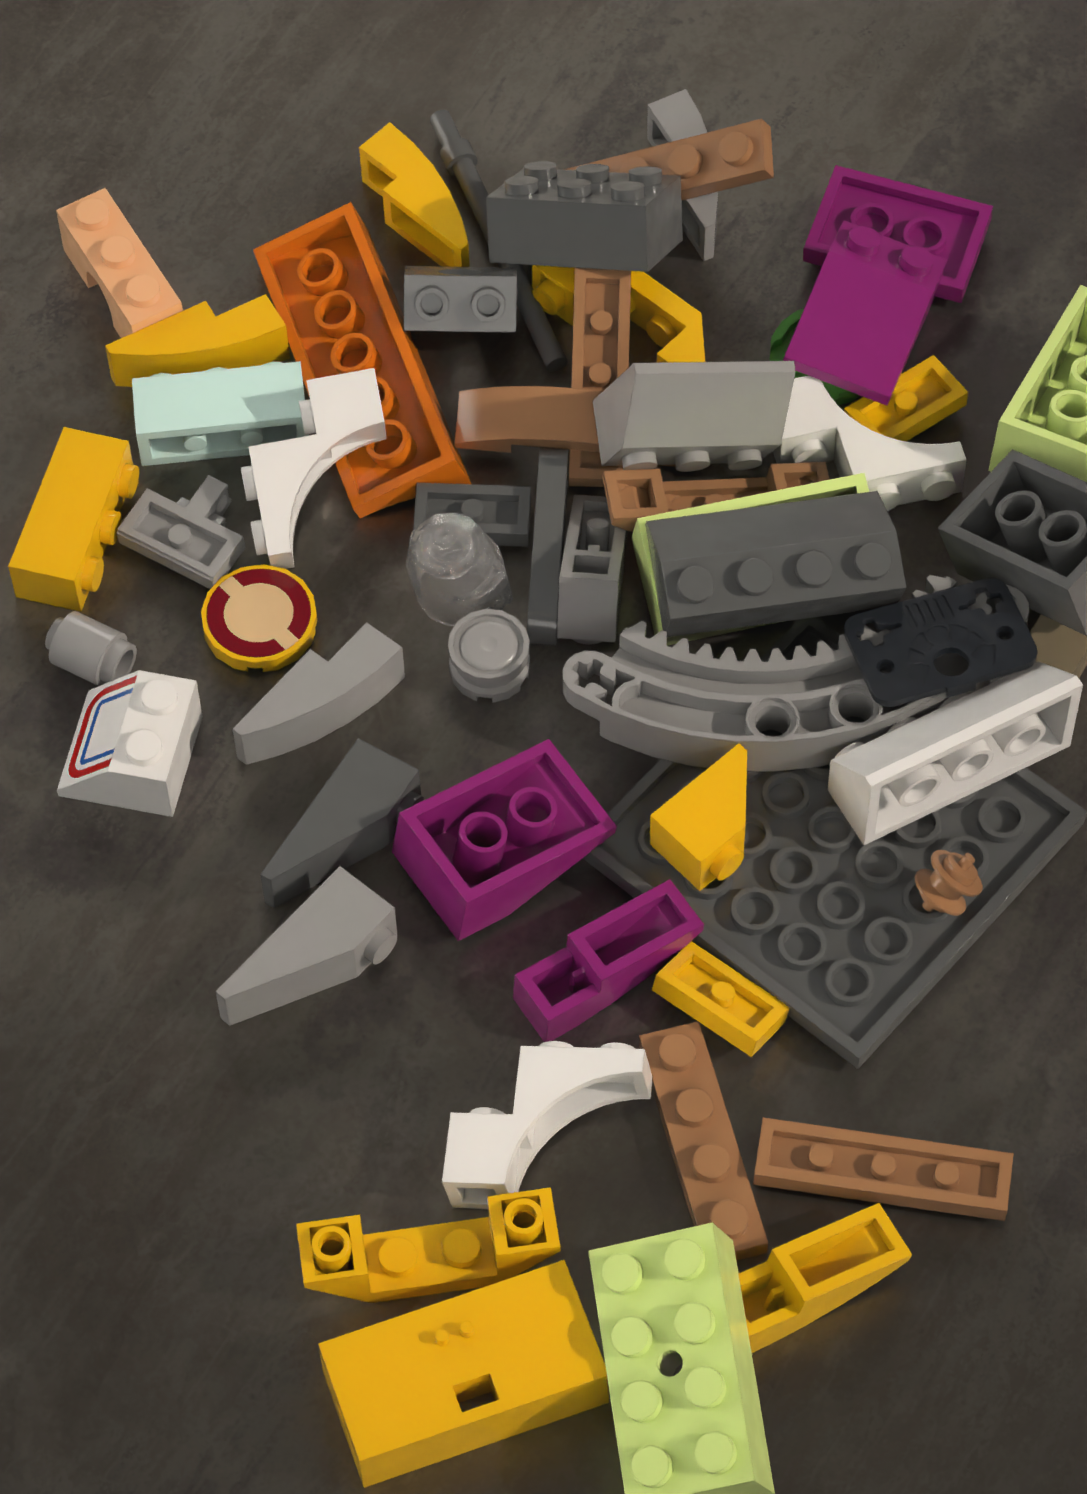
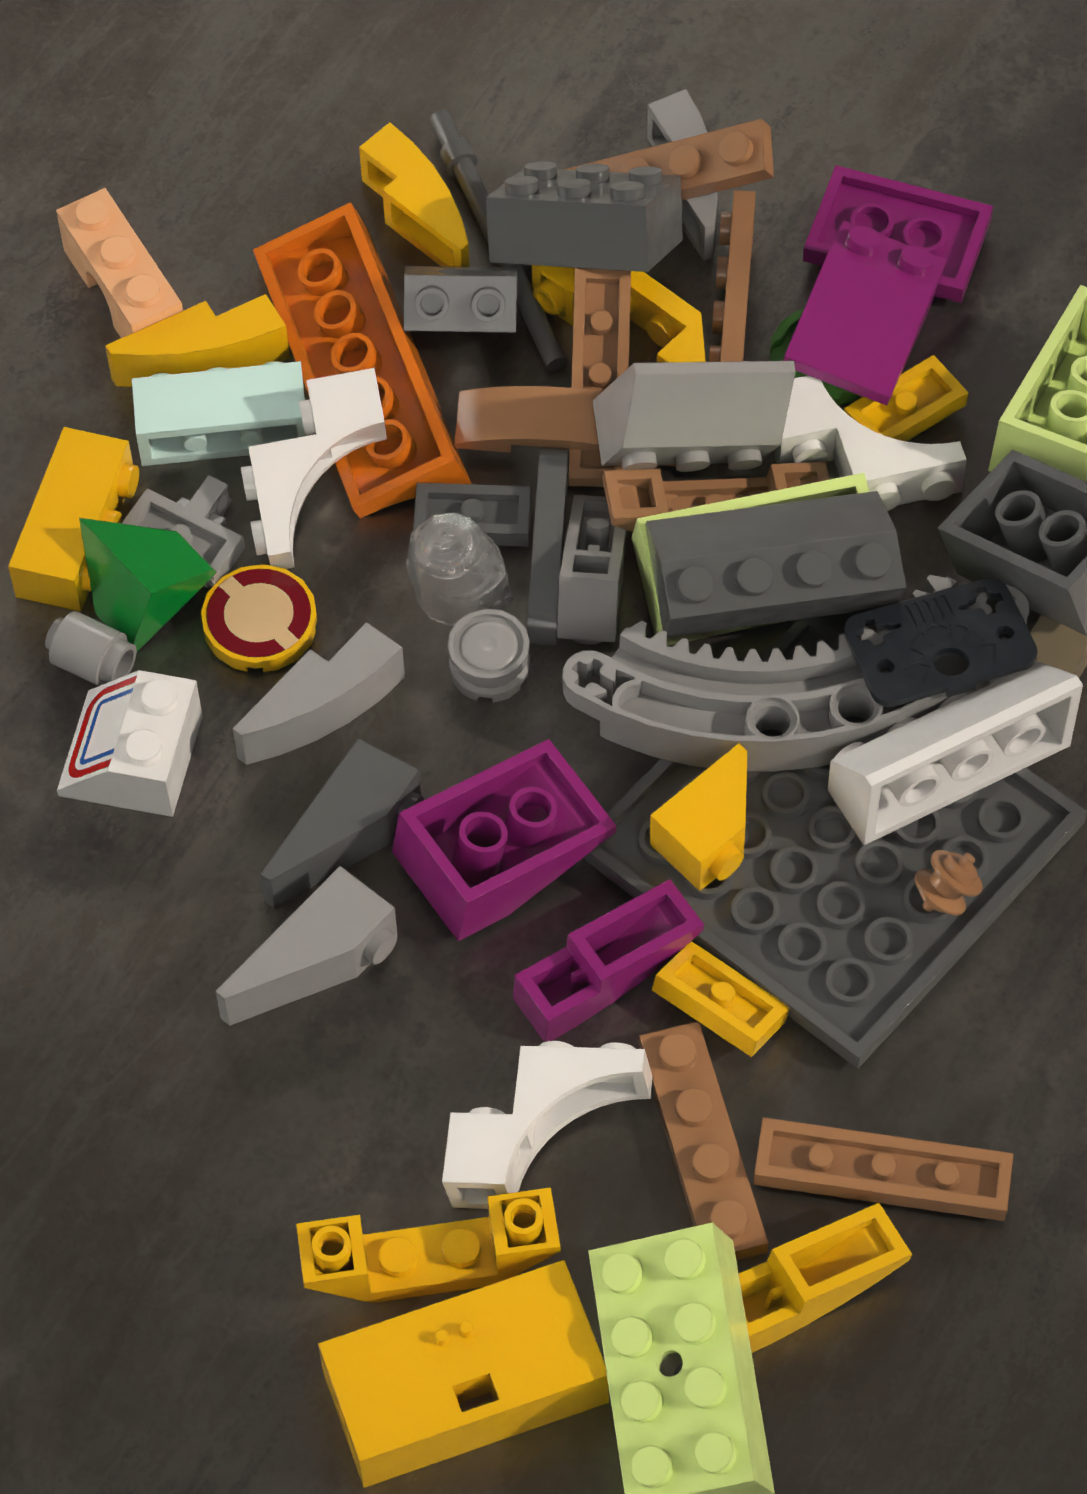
none -> green slope [79,518,217,652]
none -> medium nougat plate [709,190,756,362]

